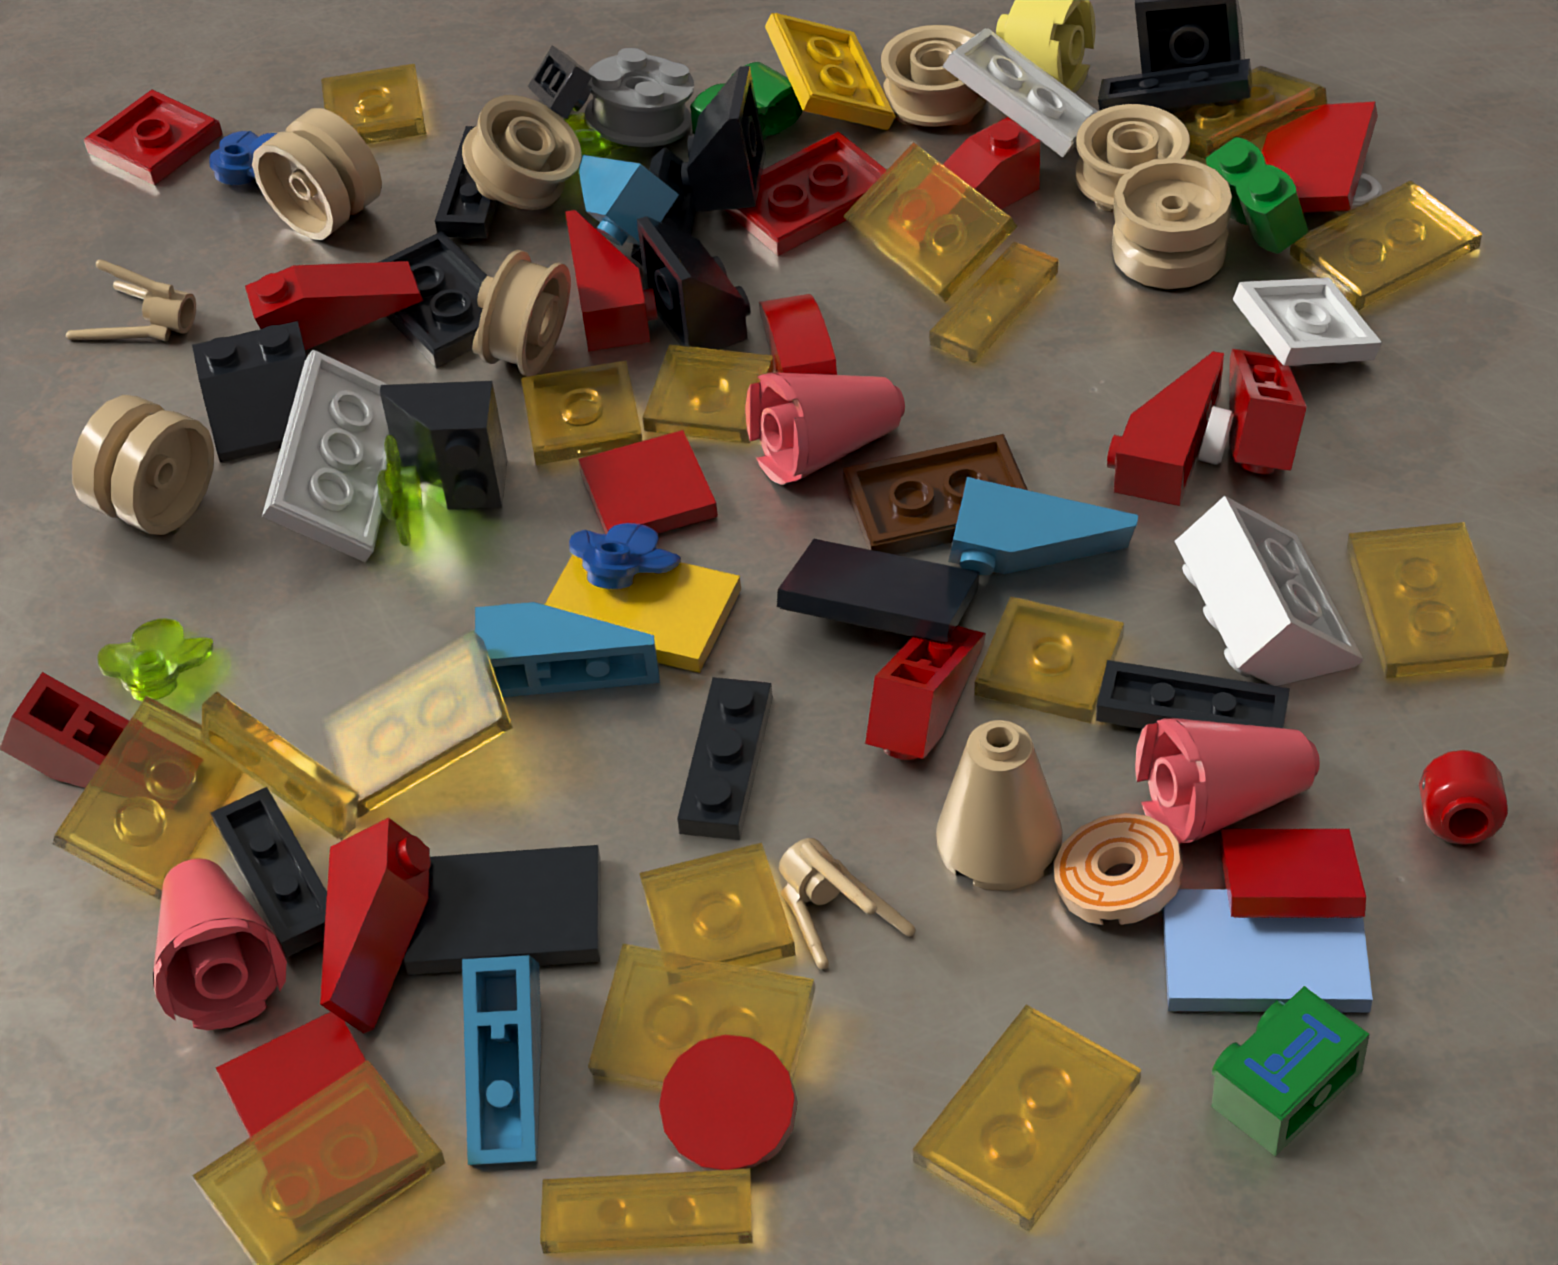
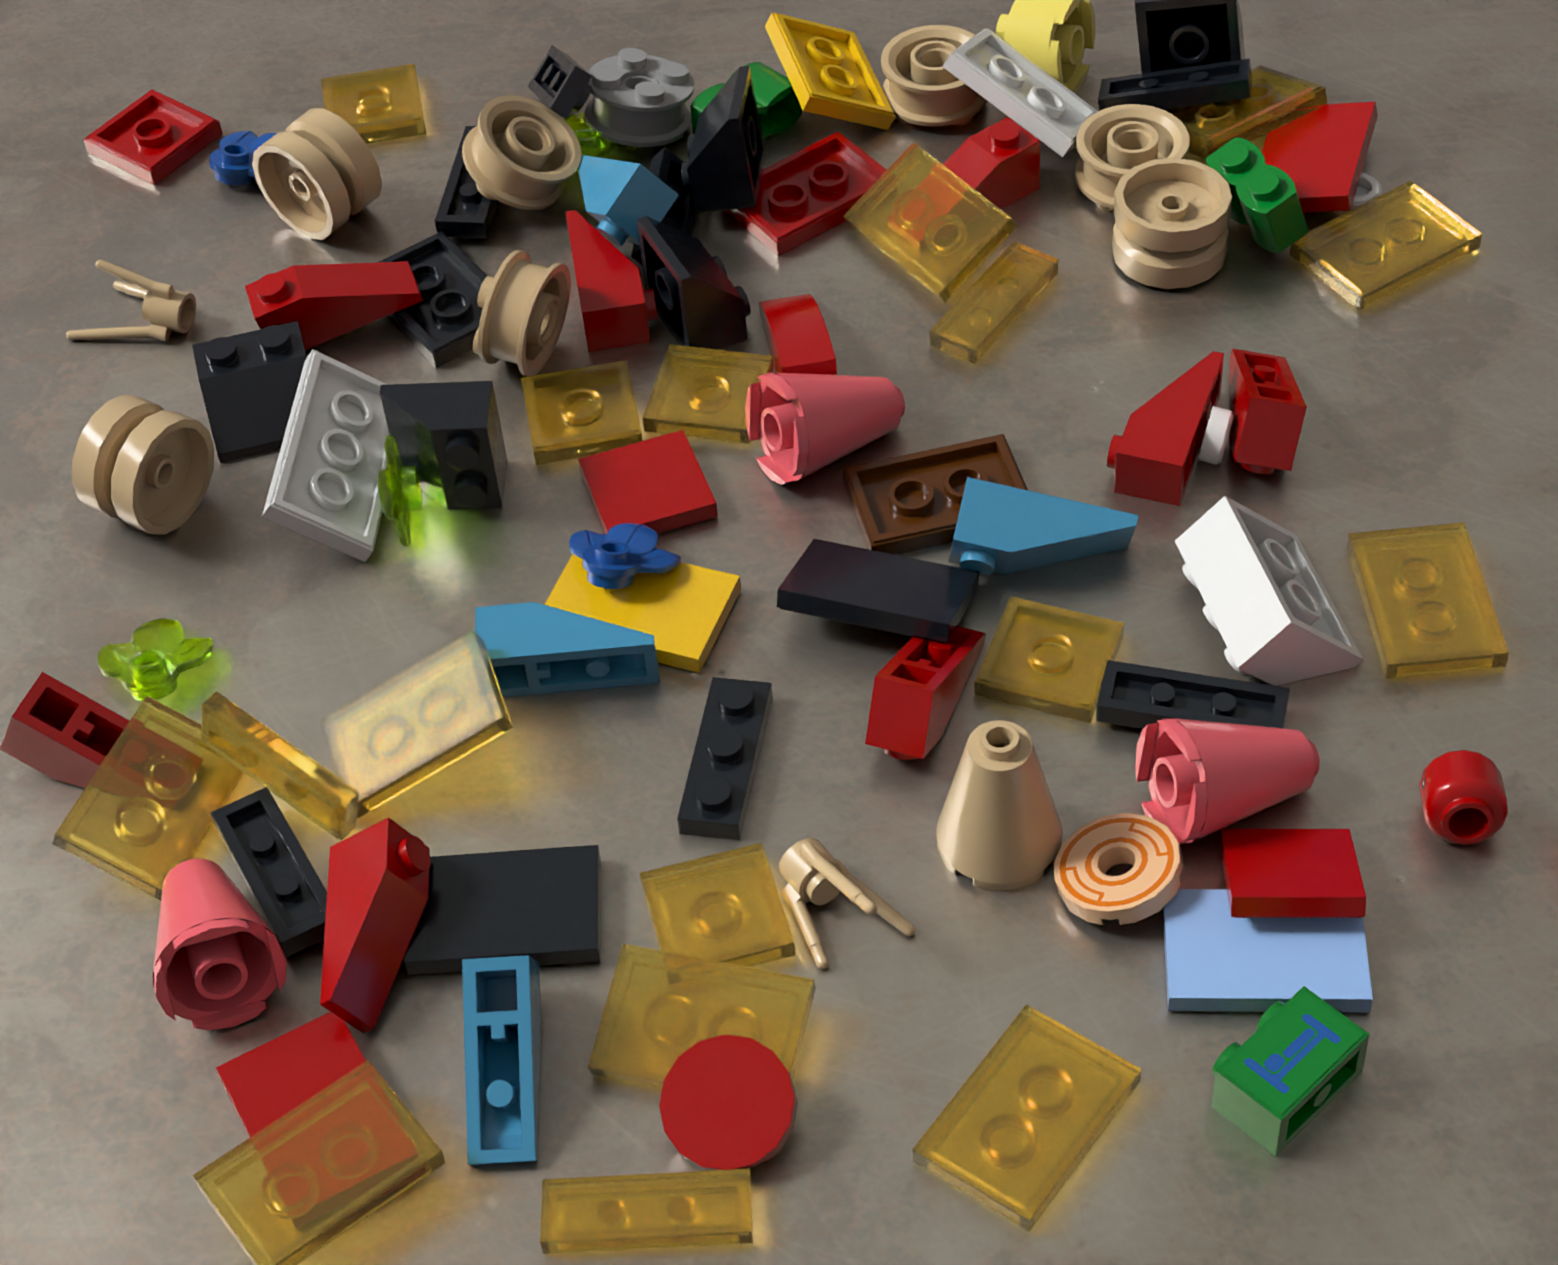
white plate [1233,278,1382,366] -> none

